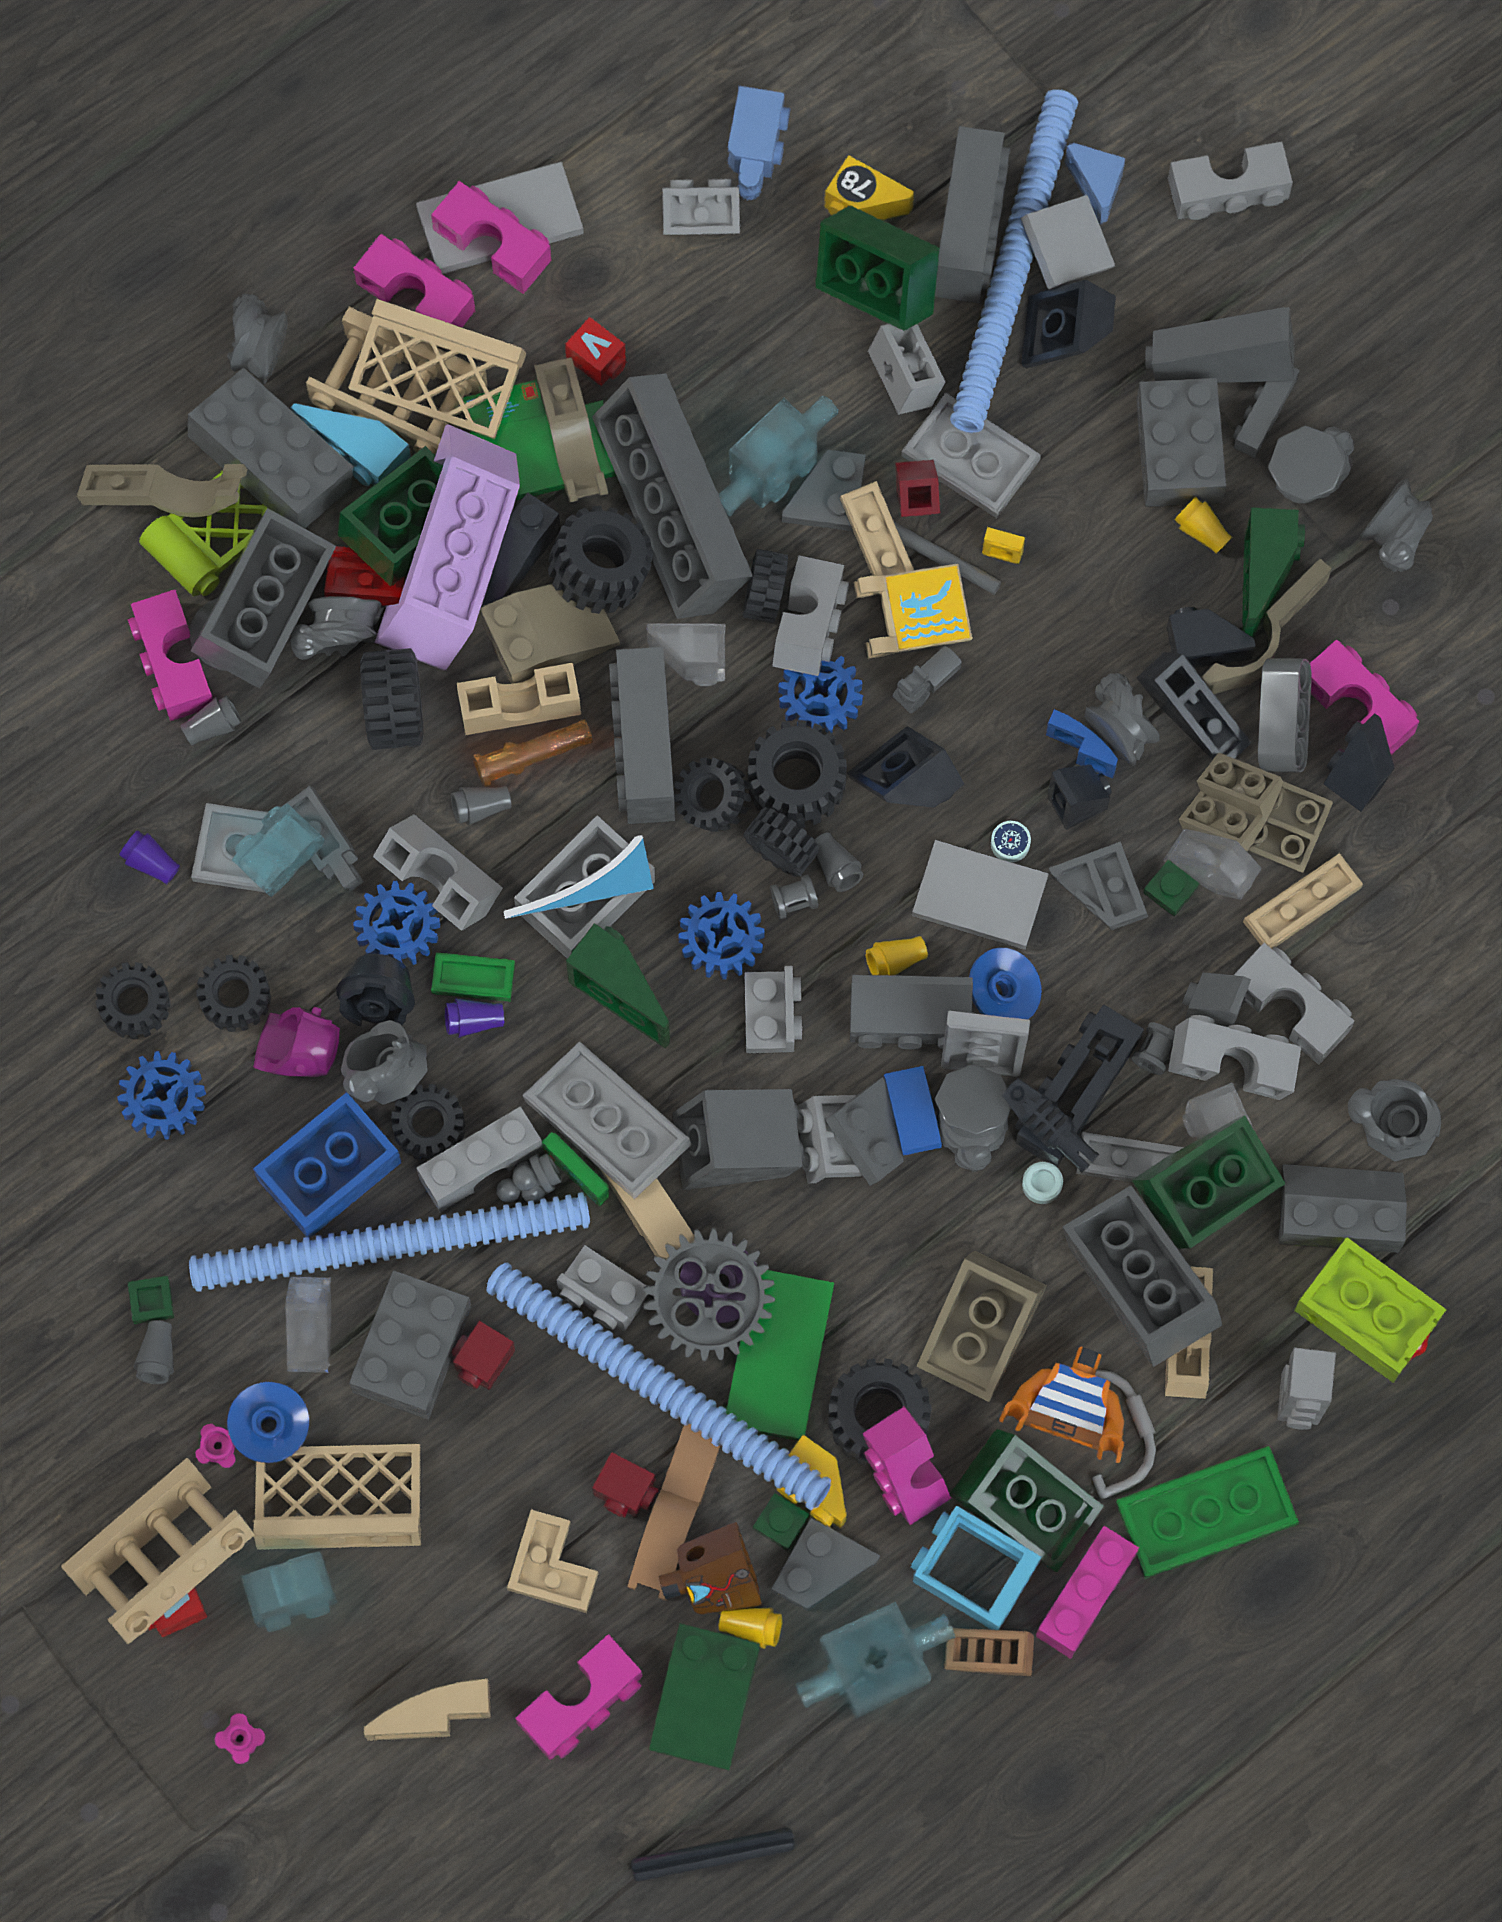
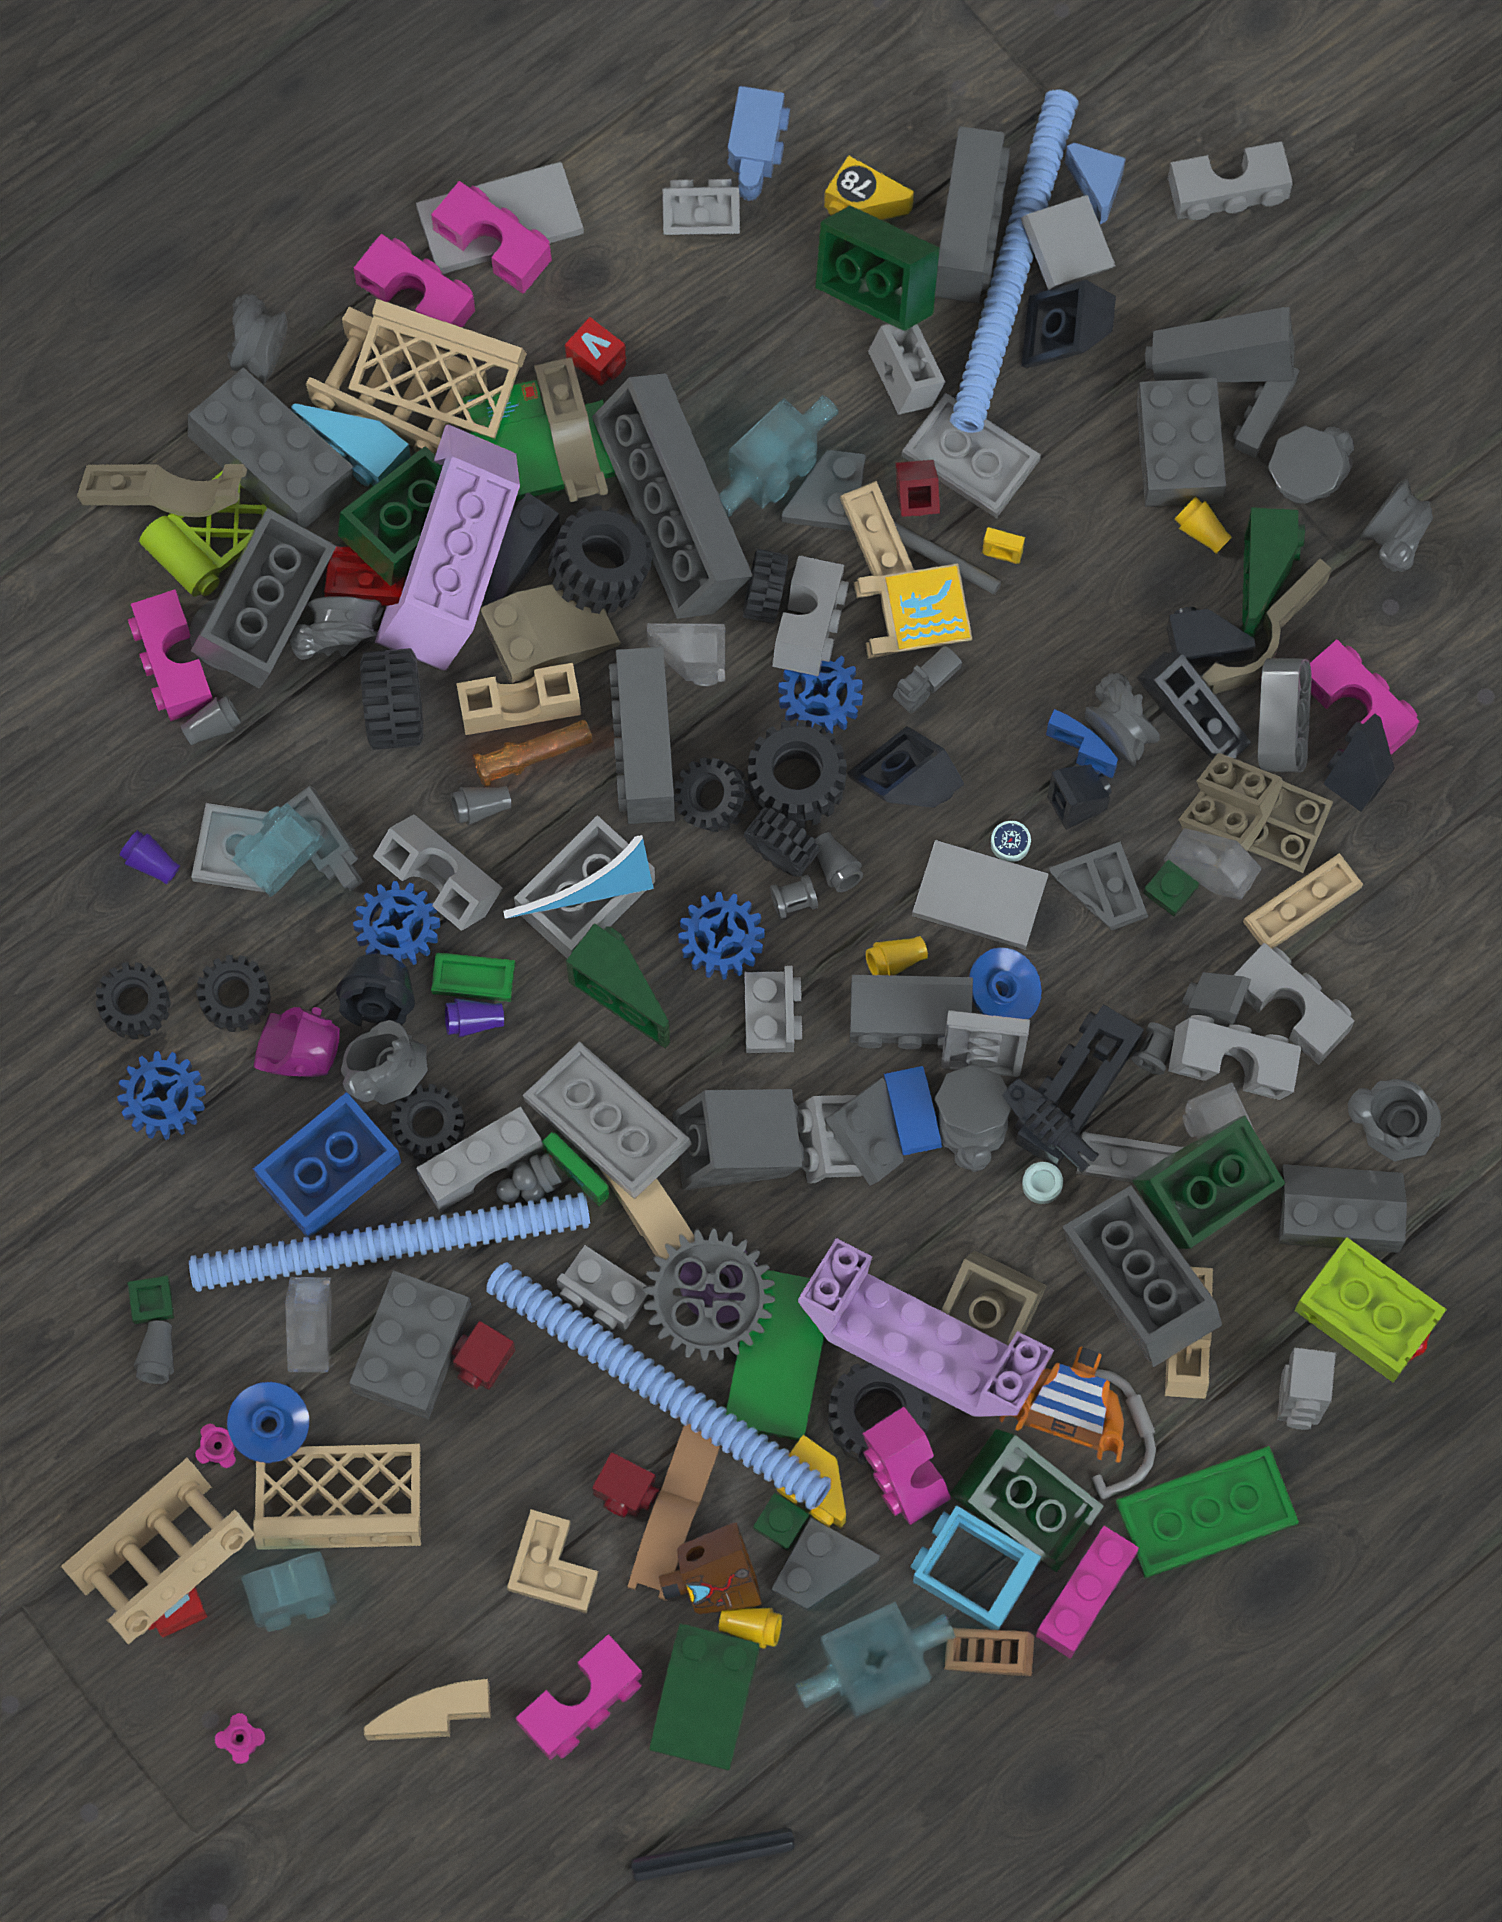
none -> lavender slope [798,1238,1054,1417]

